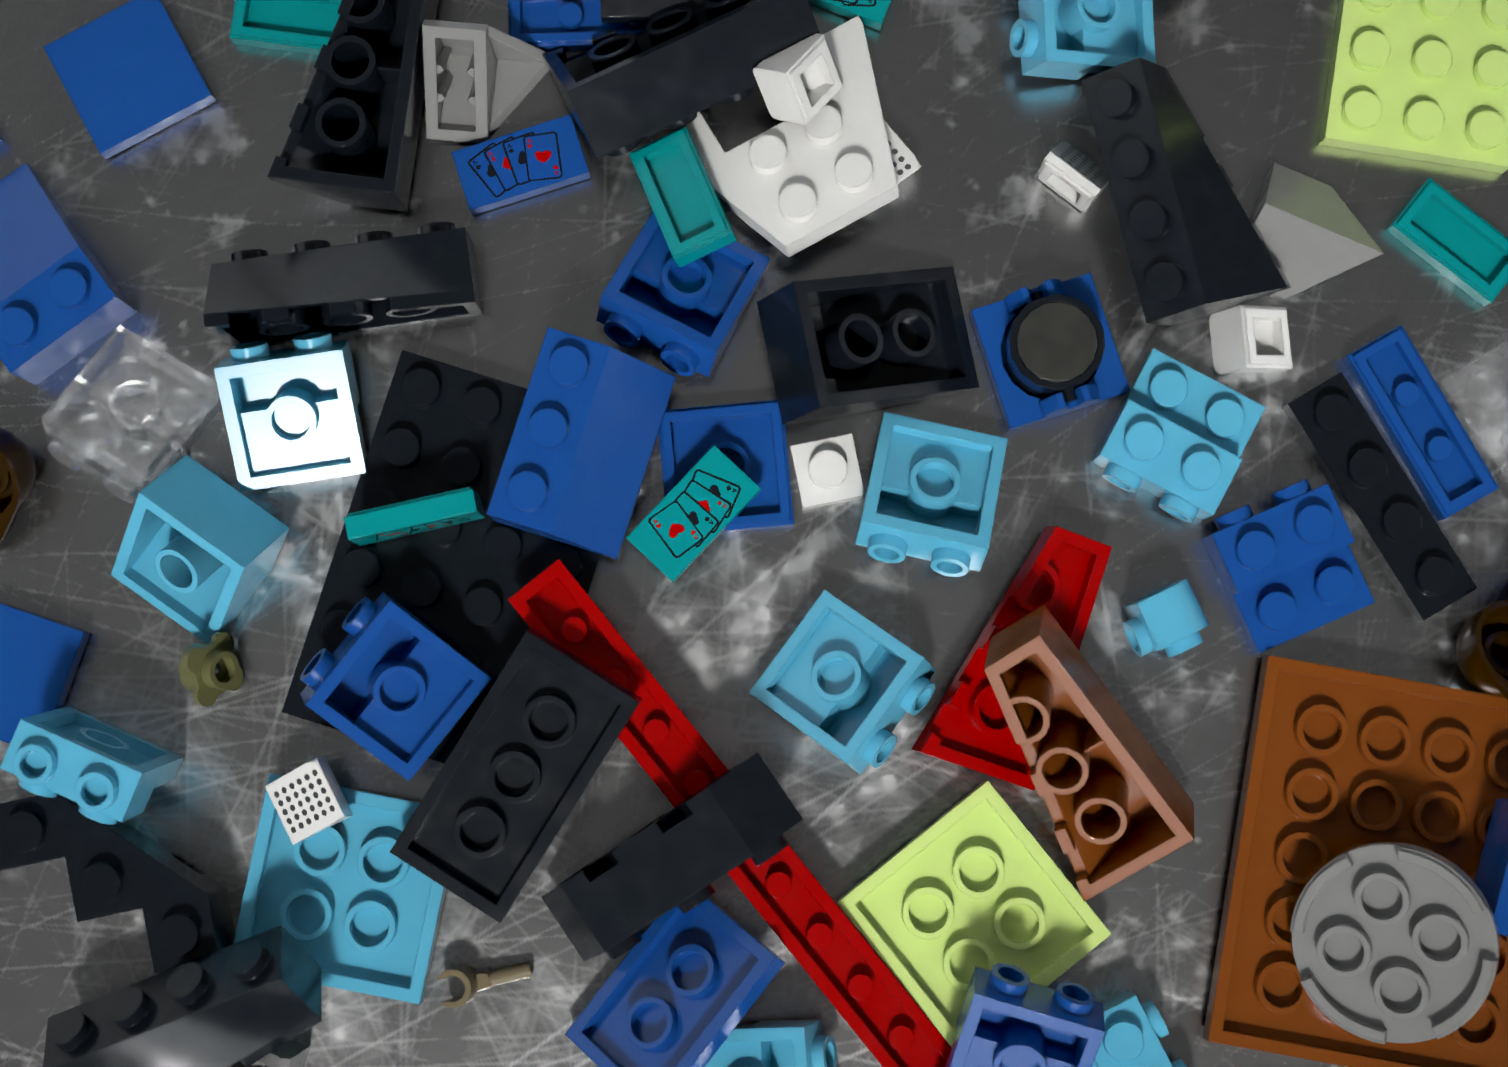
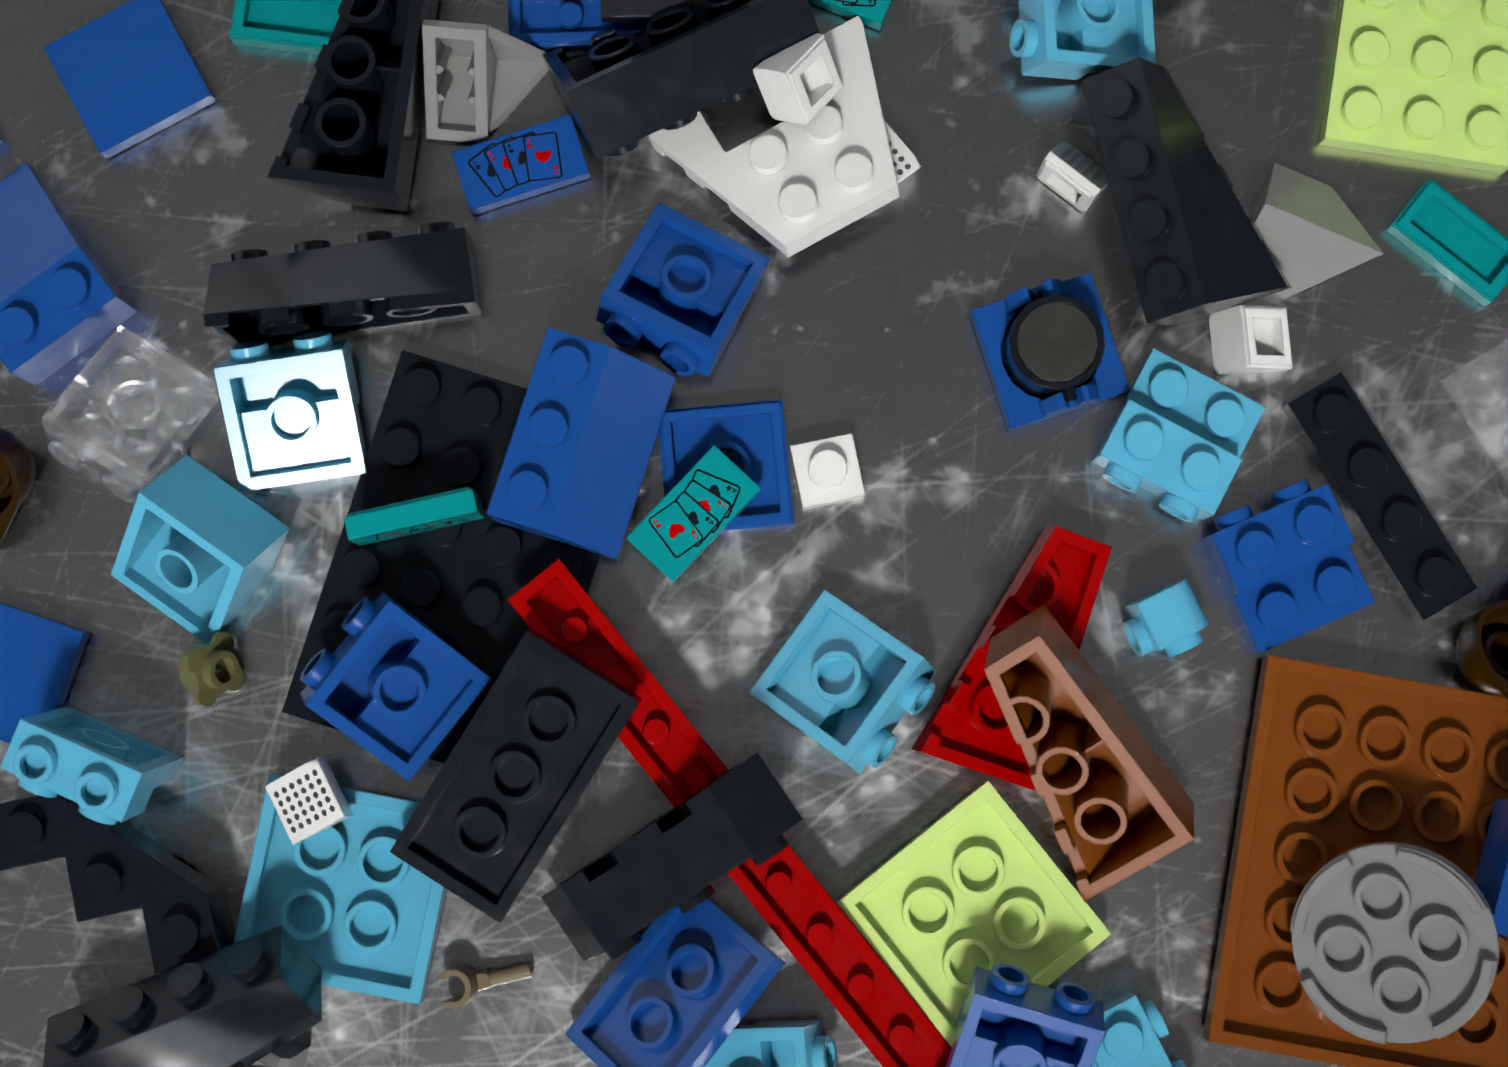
teal tile [629,126,737,268] -> none
black slope [757,266,979,425] -> none
medium azure plate [855,412,1008,577] -> none
blue tile [1342,325,1499,521] -> none

